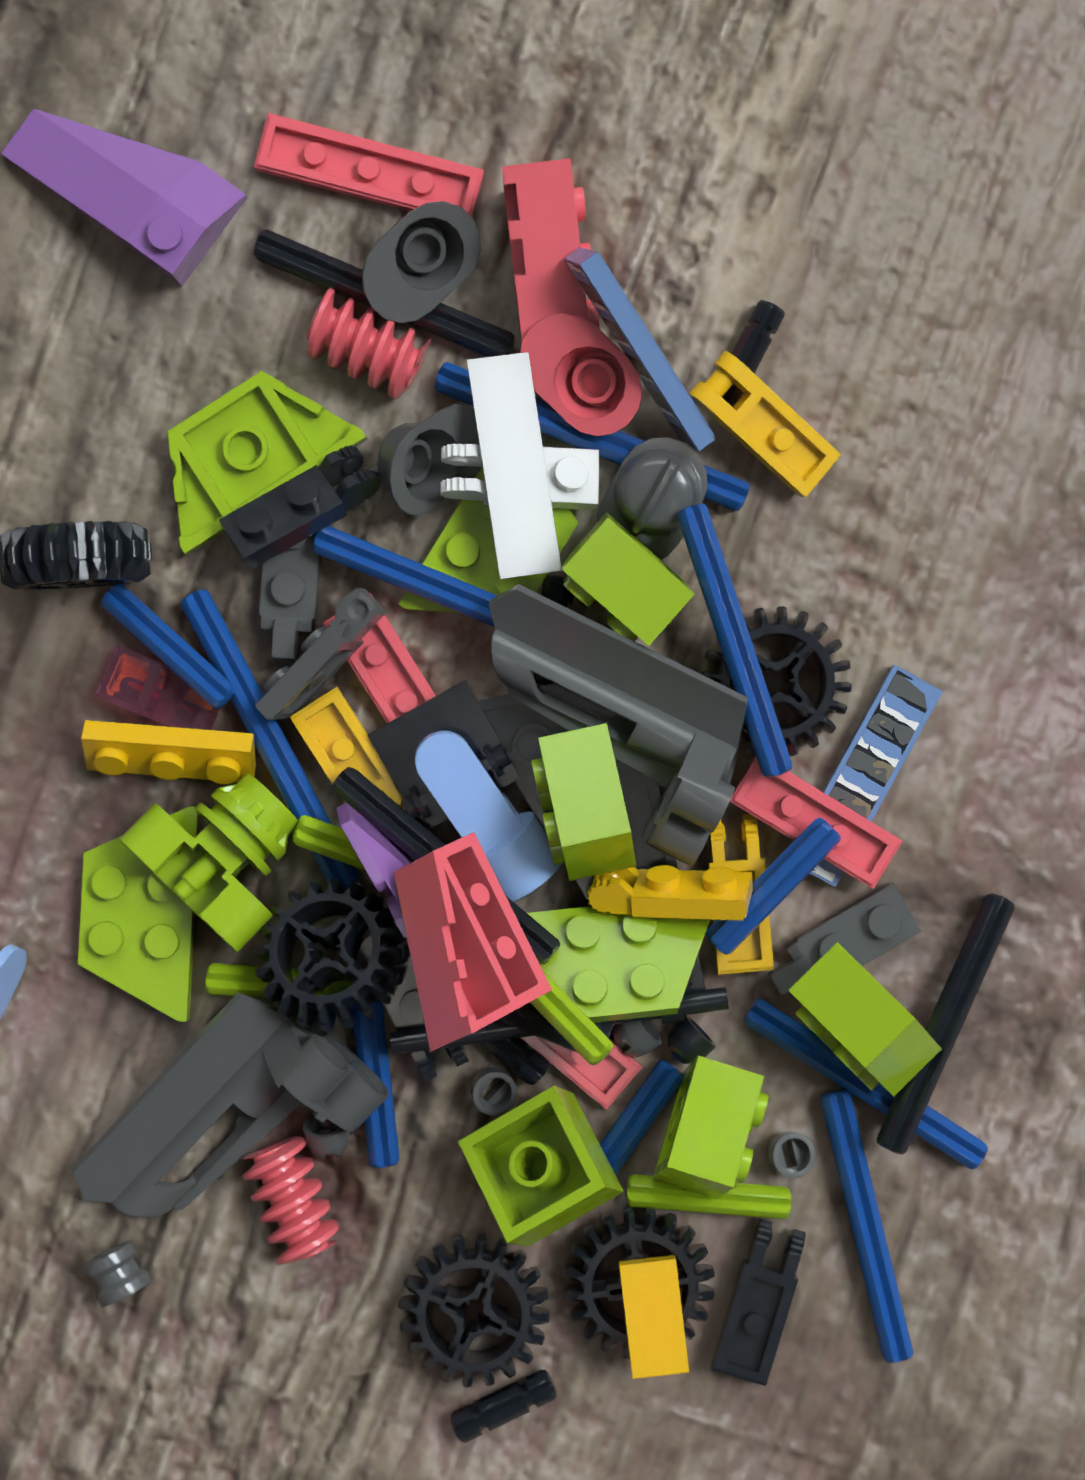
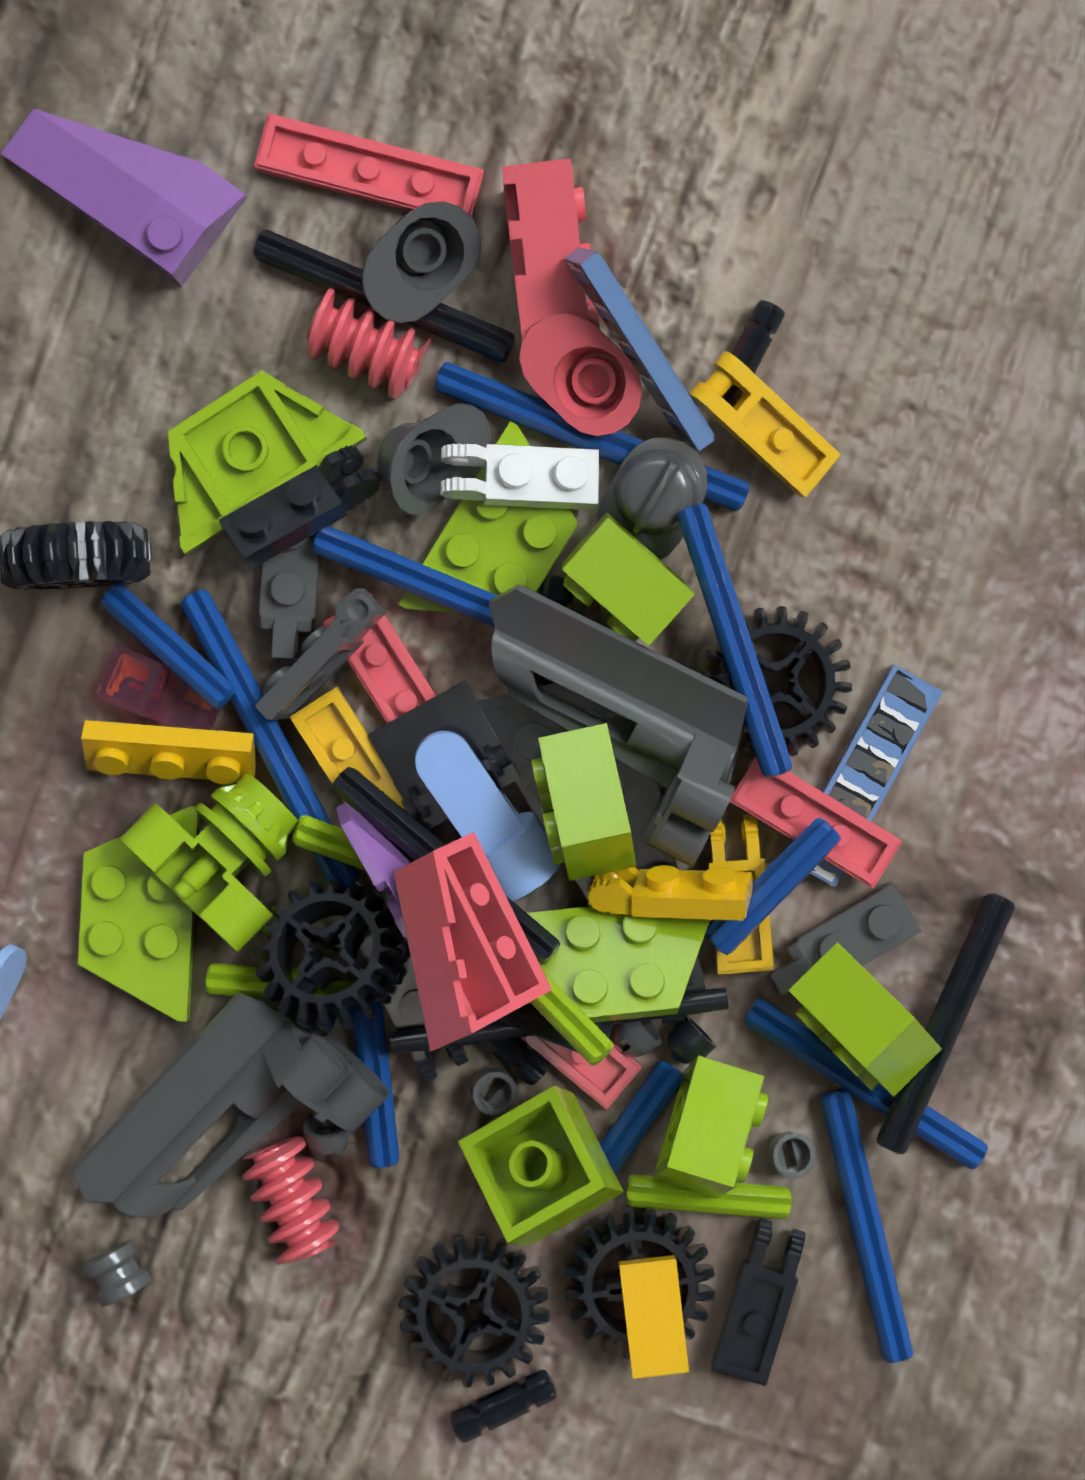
white sticker [467,352,562,579] -> none

